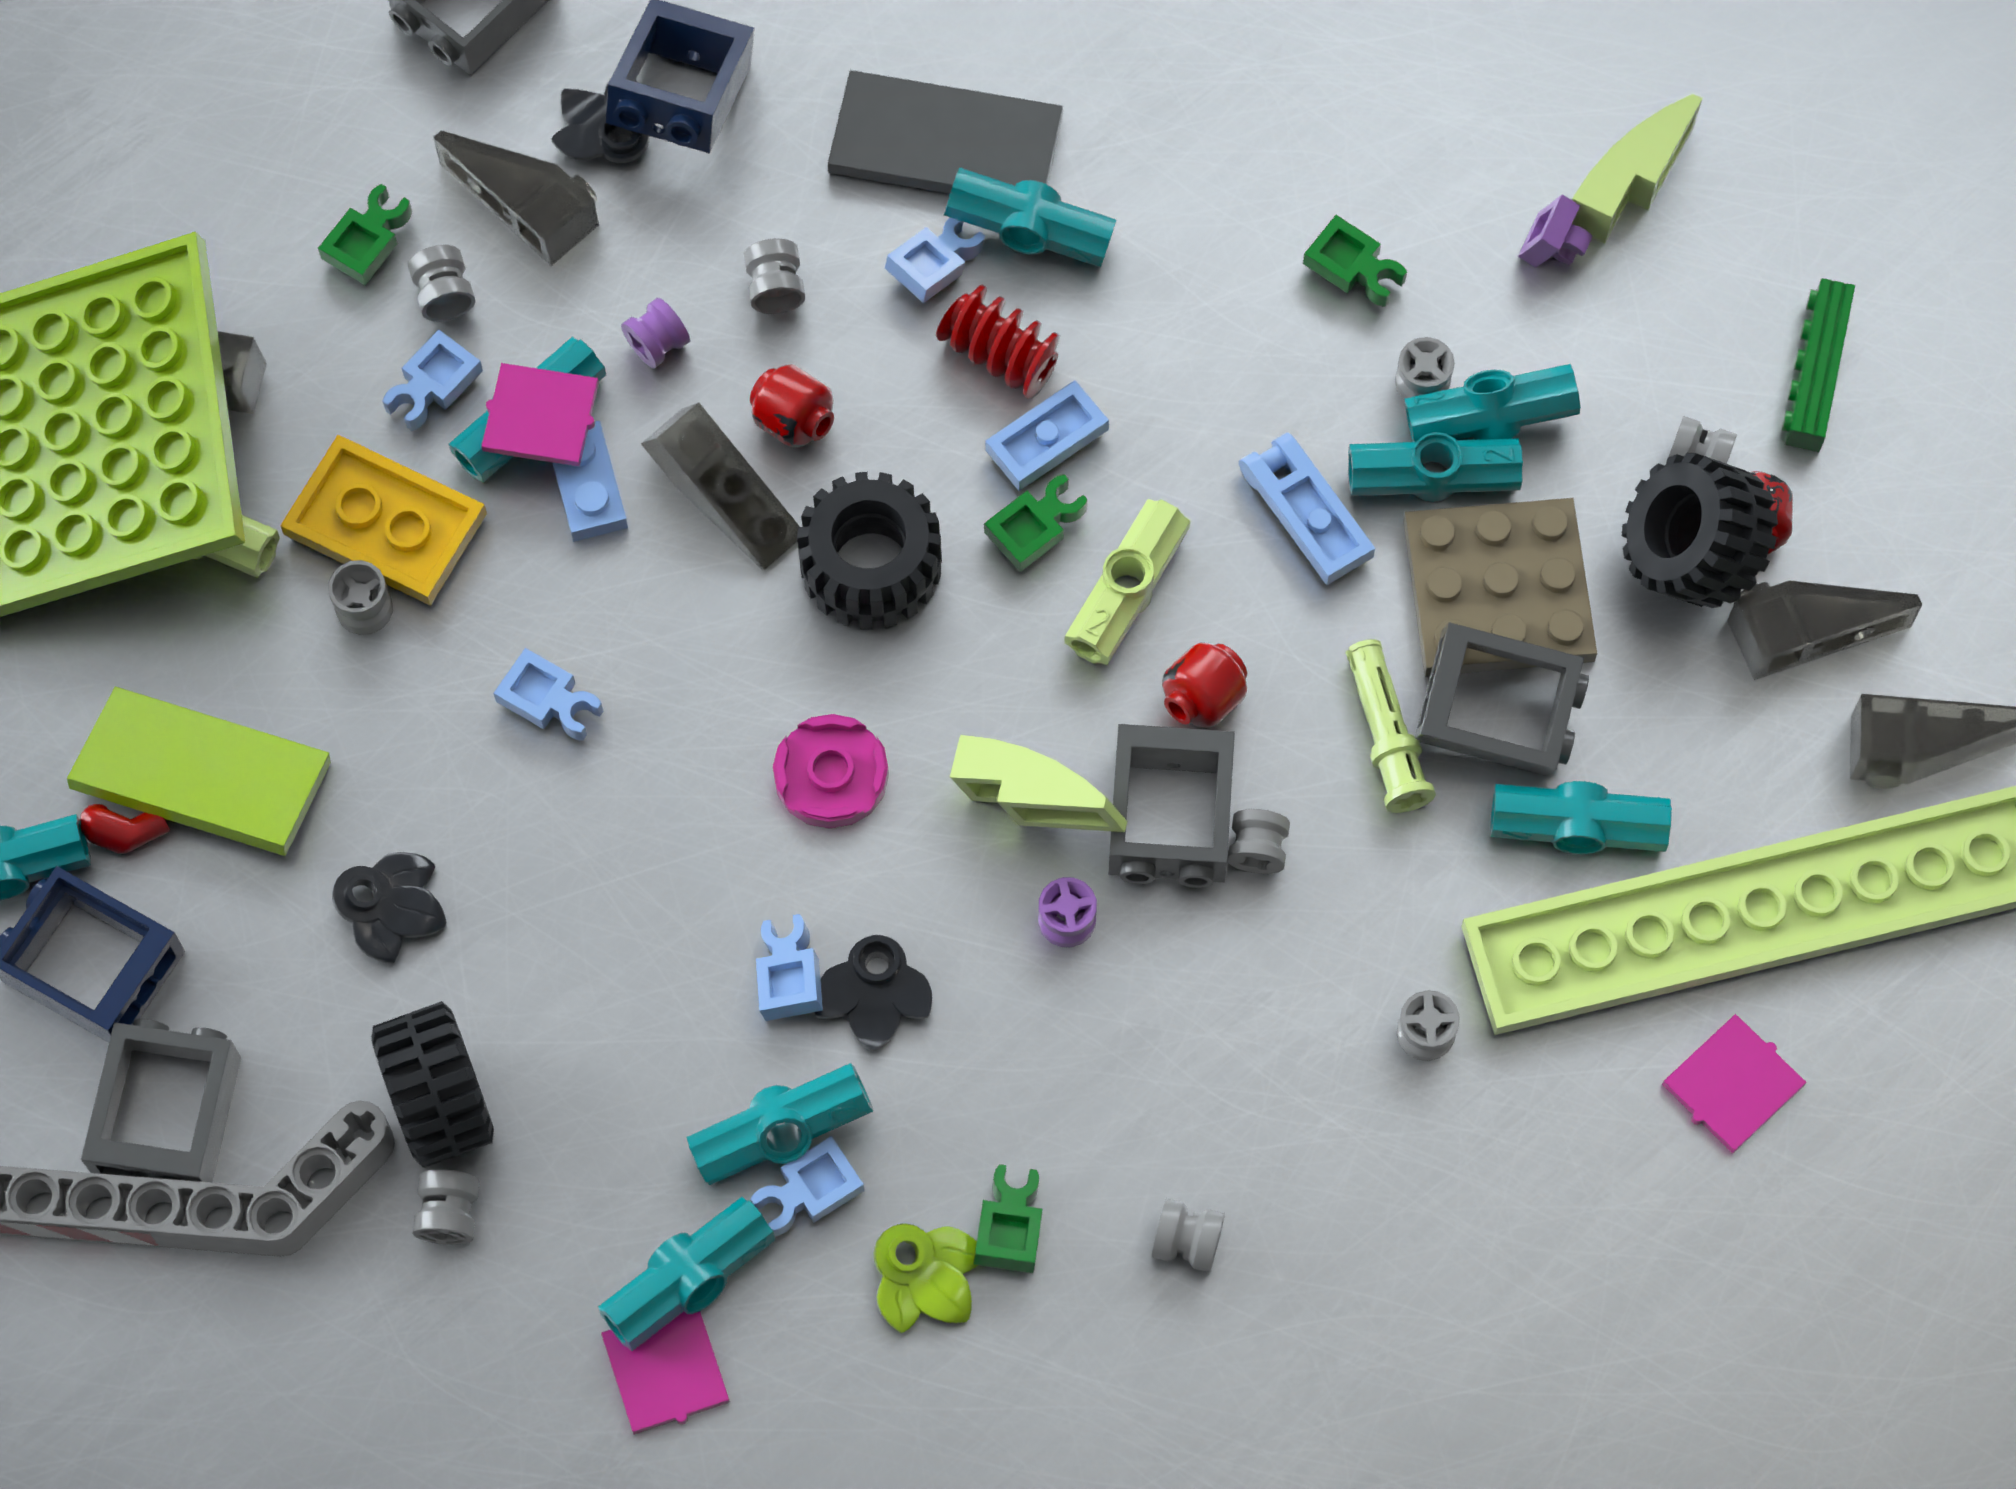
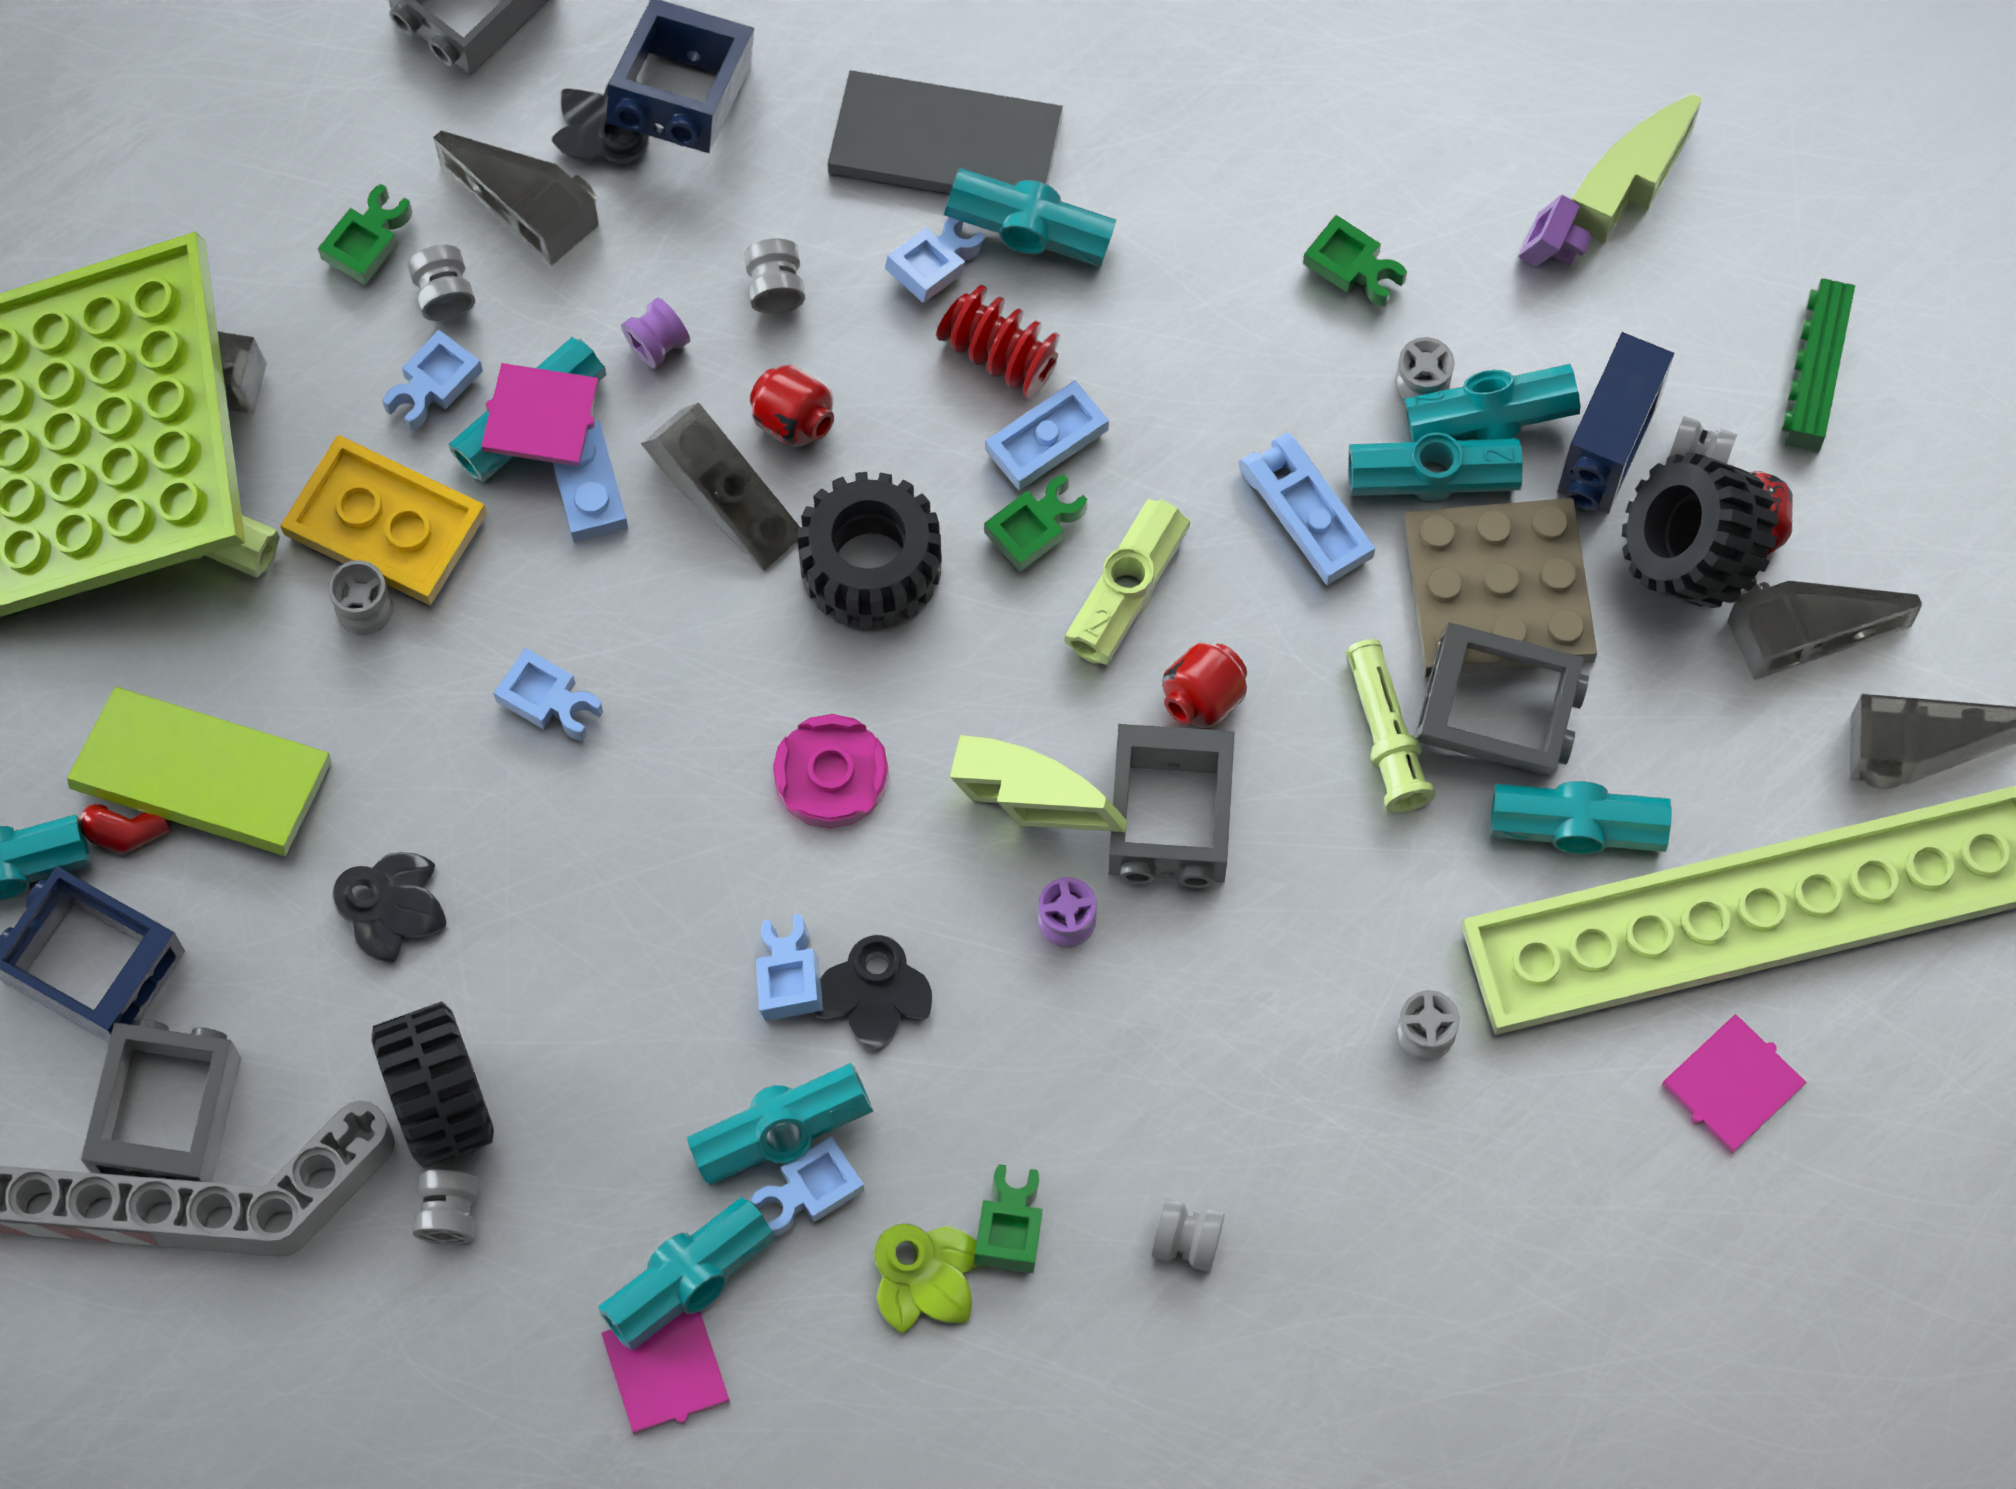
light grey wheel [1227,809,1290,874] -> none
none -> dark blue window [1557,332,1675,514]

